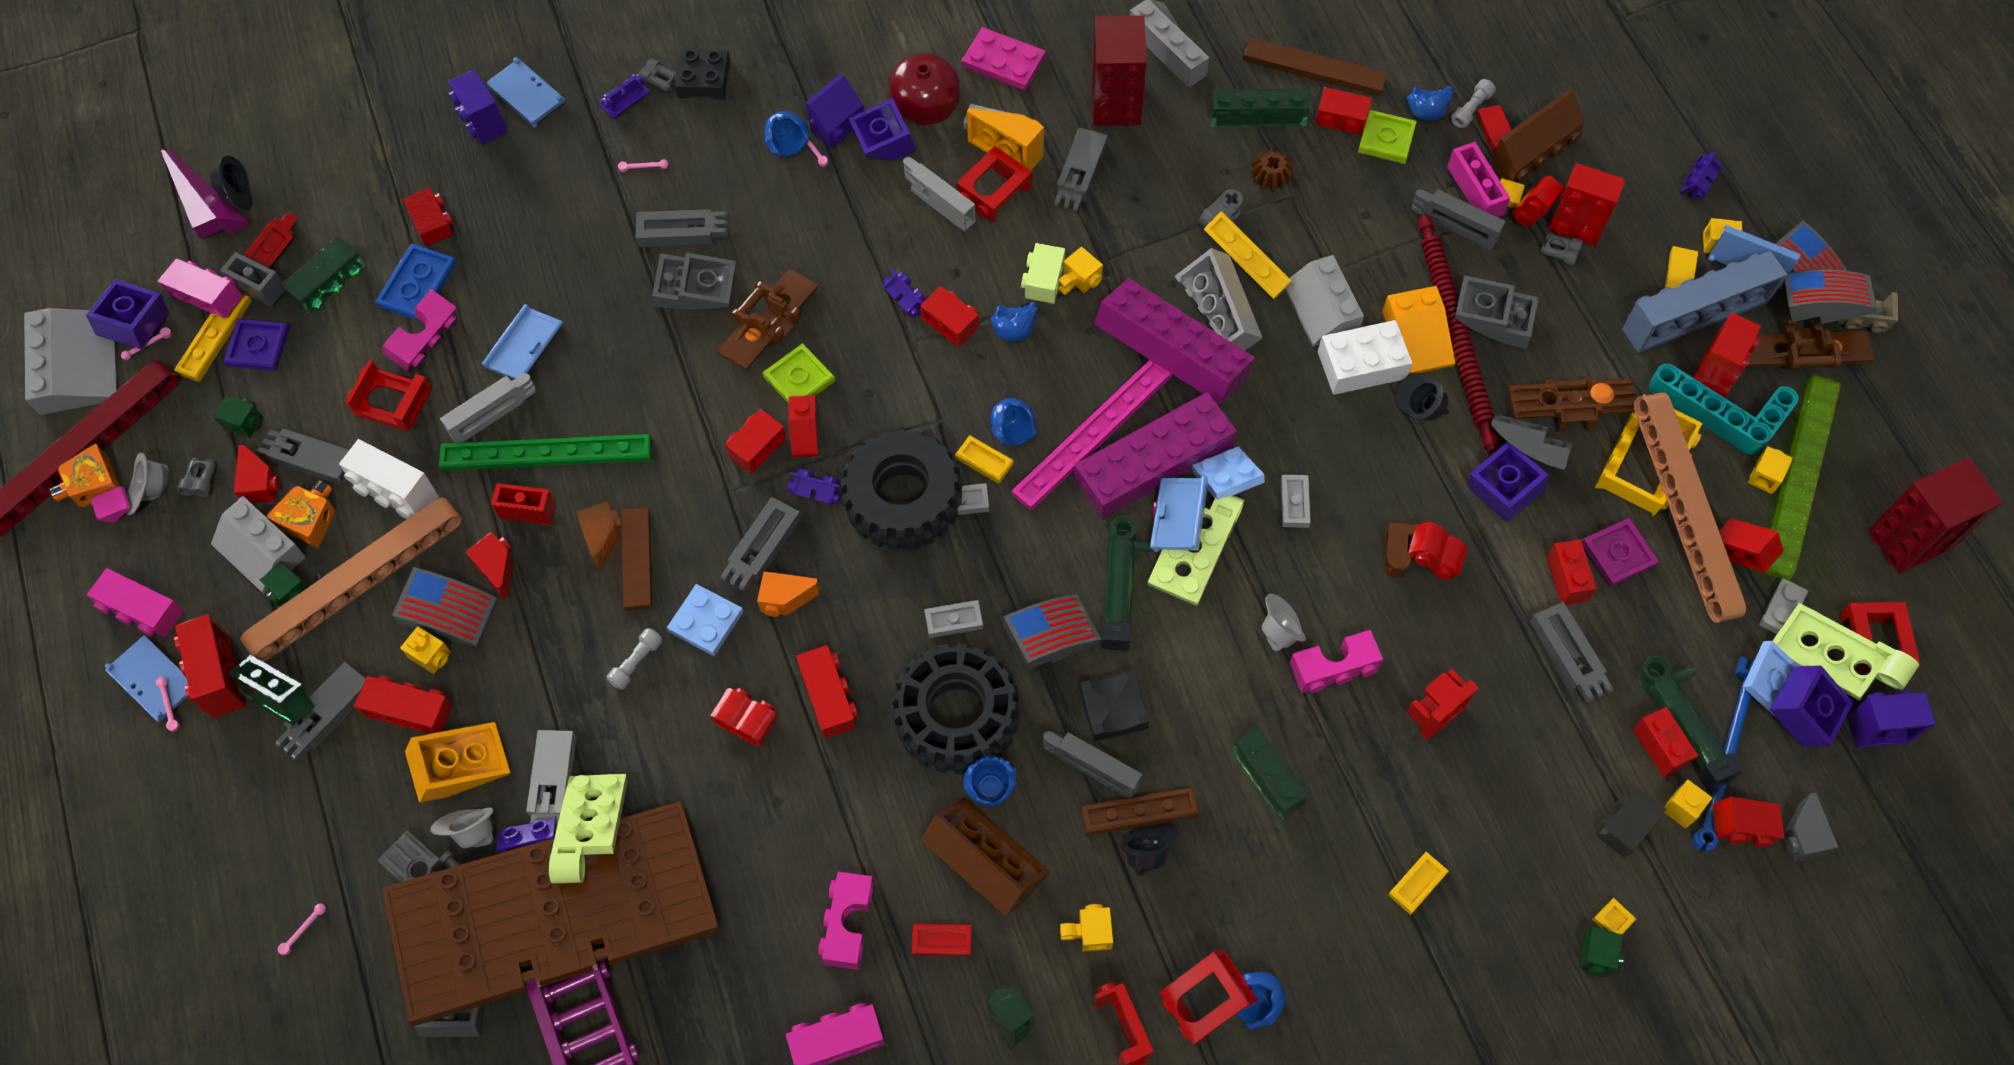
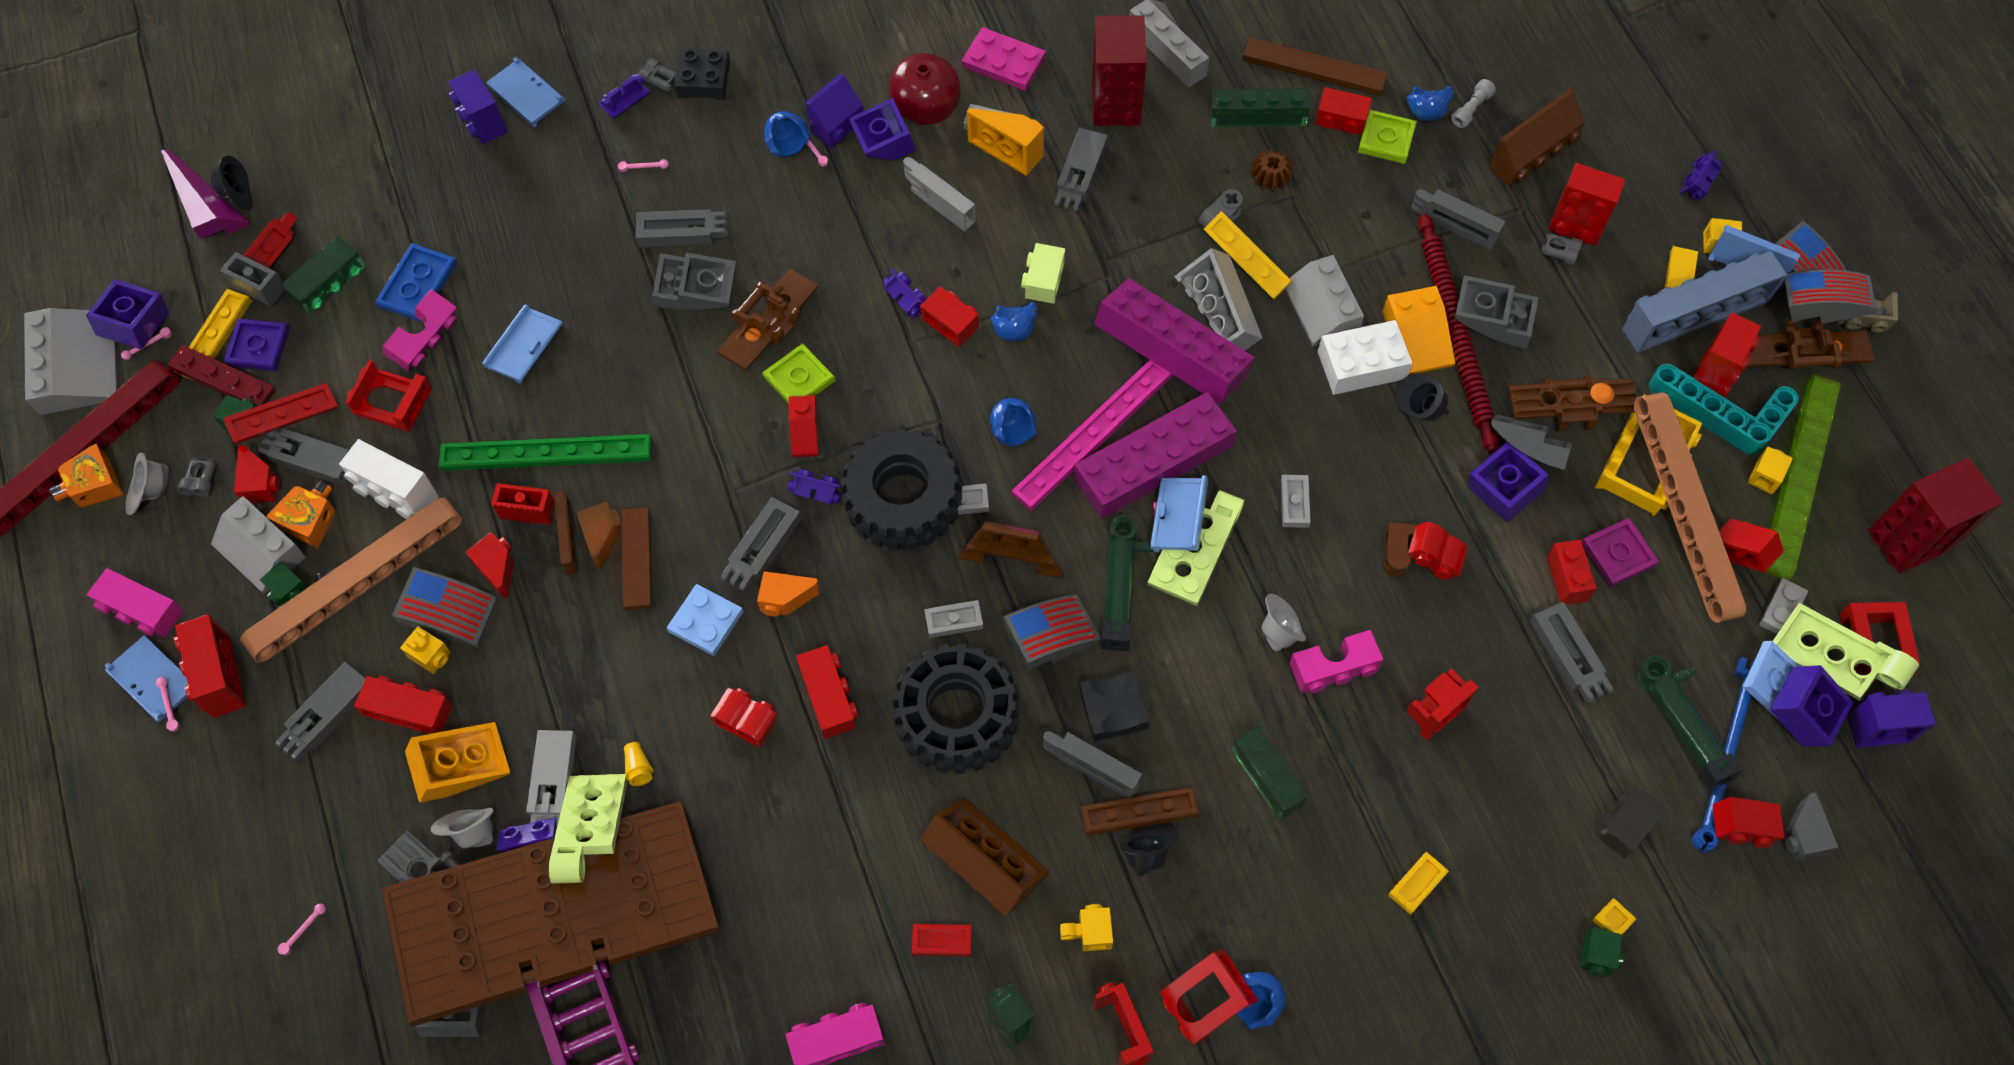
dark pink slope [91,486,131,523] -> none
brick [157,258,243,319] -> none
clear green brick [228,655,315,725] -> none
red brick [403,187,454,247] -> none
light grey hinge [440,373,536,443] -> none
light grey piece [606,628,662,690] -> none
red brick [725,409,787,474] -> none
dark pink arch [818,872,874,970] -> none
yellow tile [955,435,1013,484] -> none
red panel [956,146,1032,223] -> none
blue hair [963,755,1017,807] -> none
yellow brick [1058,246,1103,295] -> none
light blue plate [1192,446,1265,500] -> none
dark pink brick [1447,142,1510,217] -> none
red tile [1476,105,1512,153] -> none
yellow tile [1500,178,1525,208] -> none
red brick [1512,176,1564,227] -> none
red brick [1633,707,1698,778] -> none
yellow brick [1661,780,1712,829] -> none
none -> dark red plate [168,345,276,406]
none -> red plate [223,383,337,445]
none -> reddish brown tile [554,490,577,575]
none -> yellow cone [624,742,653,786]
none -> reddish brown wedge [958,521,1064,579]

